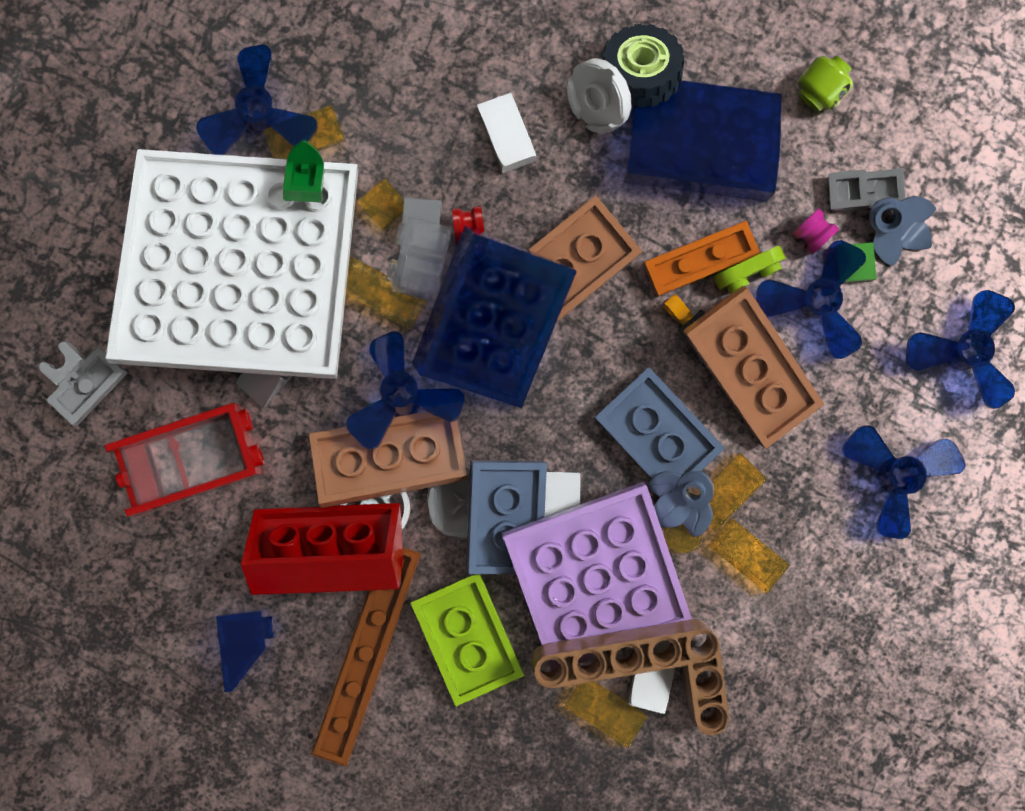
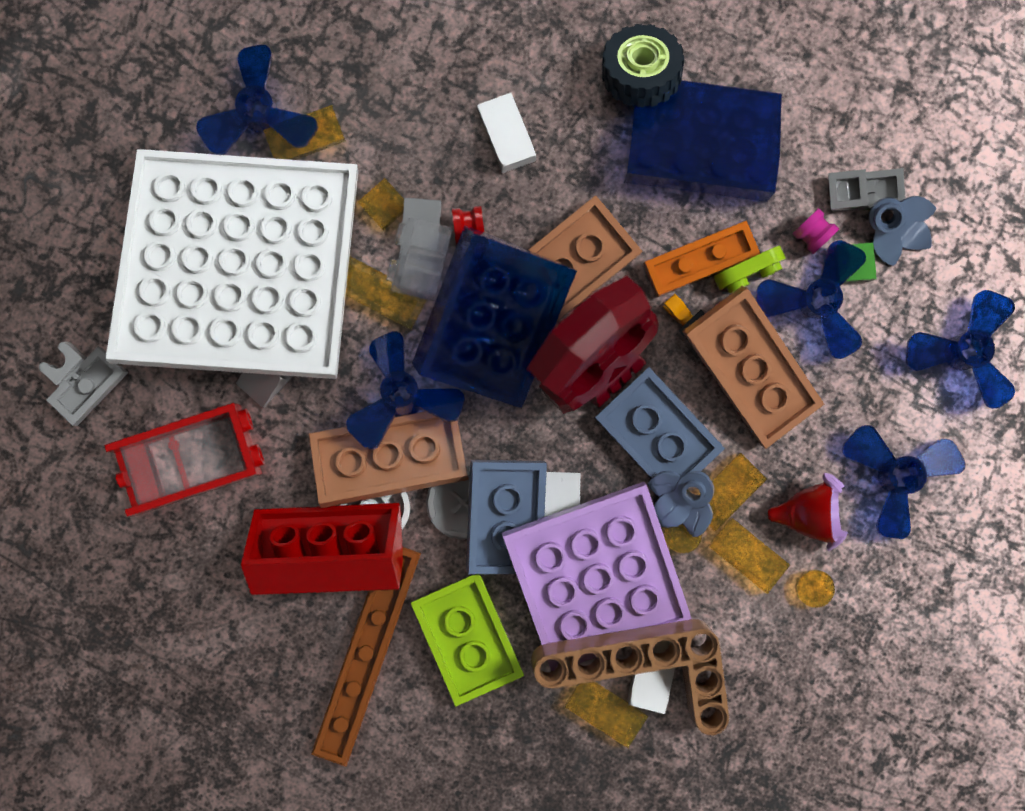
clear blue slope [216,608,276,692] -> none
green plate [283,140,325,203] -> none
white tile [567,58,631,134] -> none
lime head [798,55,853,112] -> none
none -> dark red brick [527,275,659,414]
none -> red hat [767,473,848,551]
none -> clear yellow tile [795,569,835,608]

